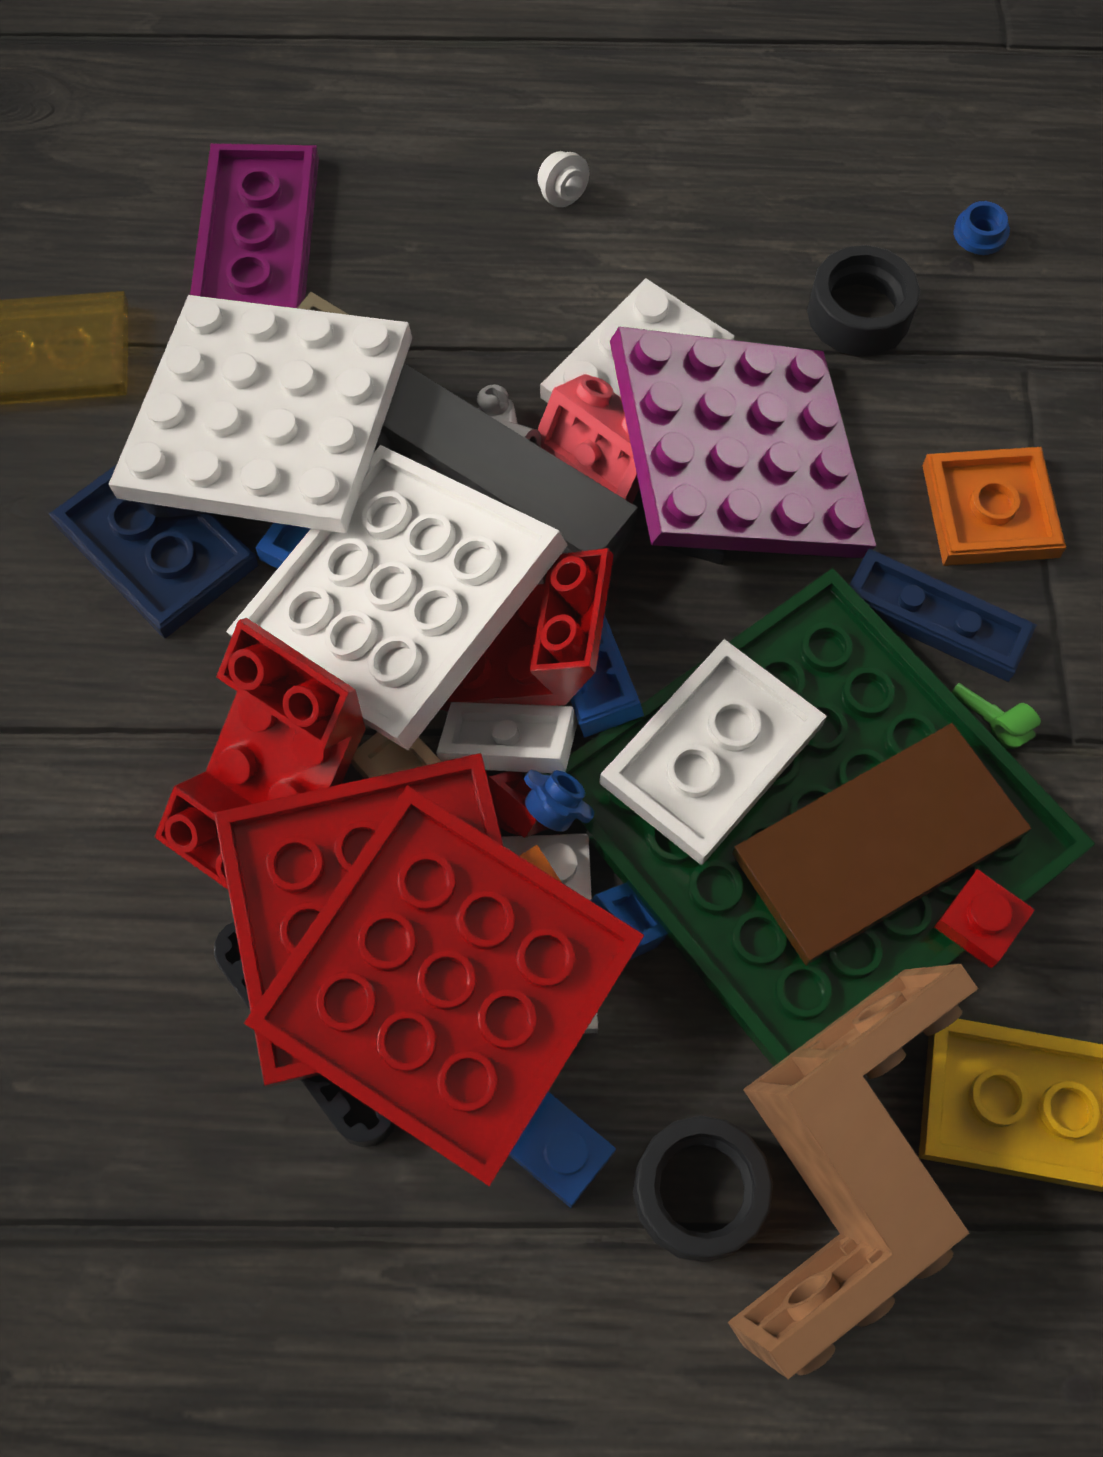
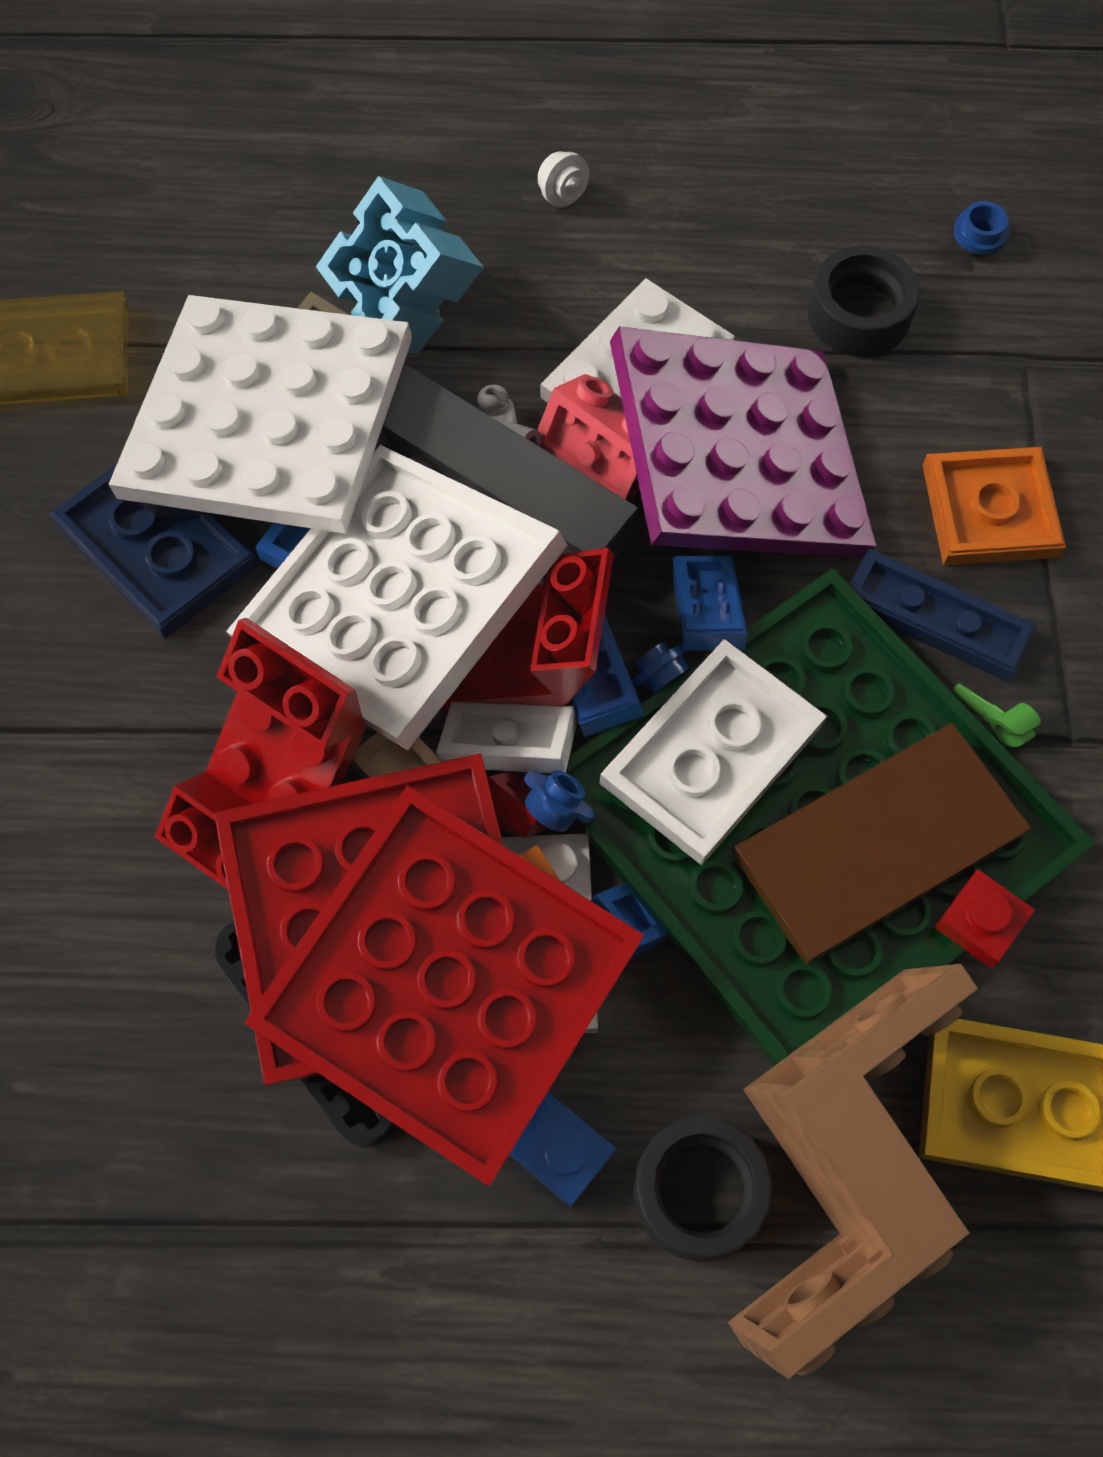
magenta tile [190,143,319,308] -> none
none -> medium azure brick [316,176,484,354]
none -> blue plate [632,642,692,697]
none -> blue plate [672,556,747,651]

